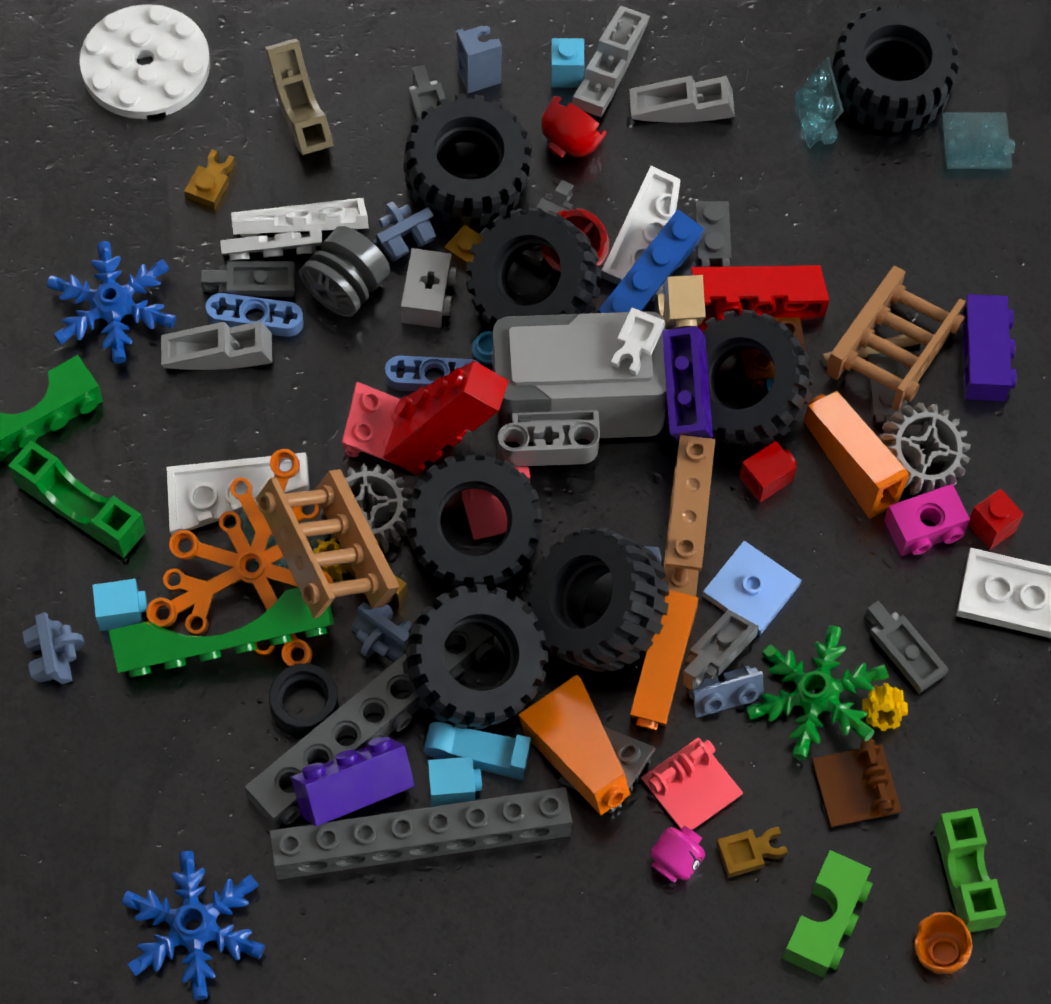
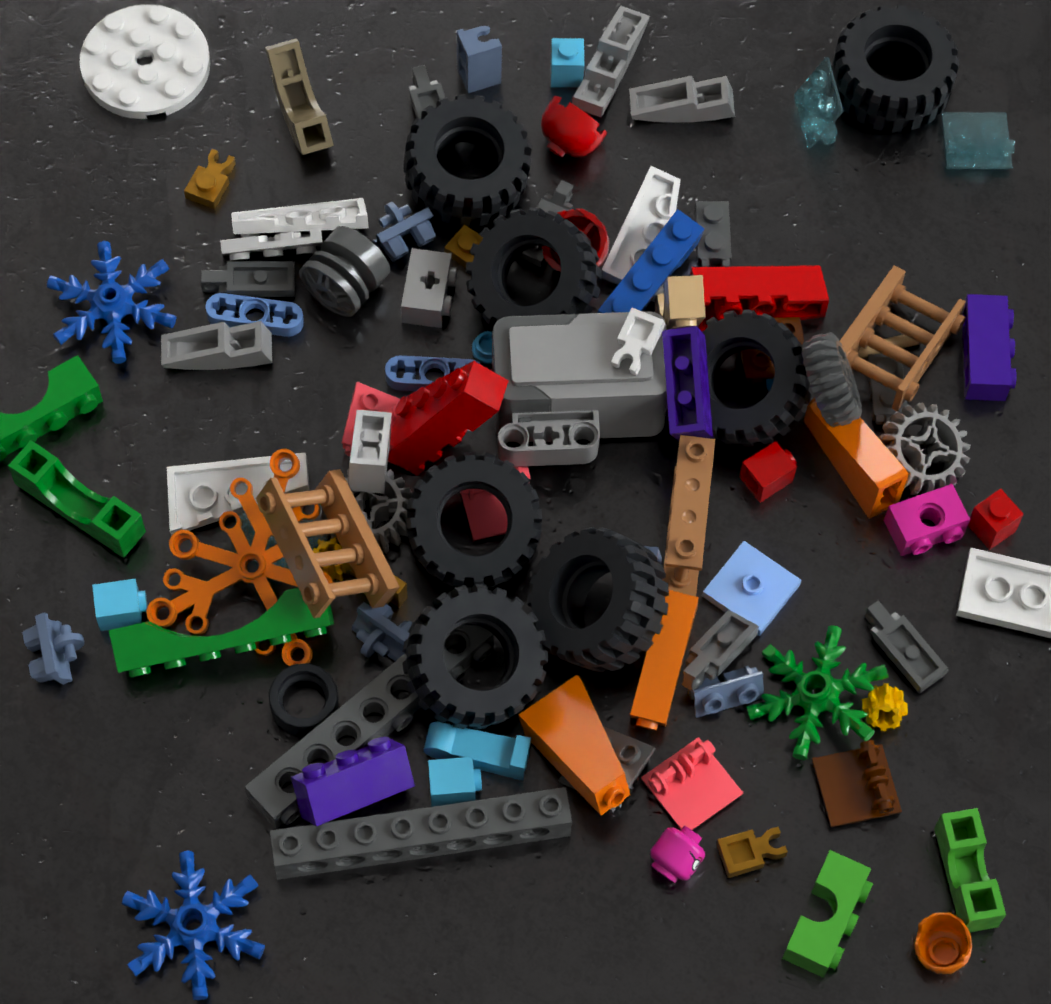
none -> light grey brick [349,410,392,494]
none -> dark grey gear [802,332,862,427]

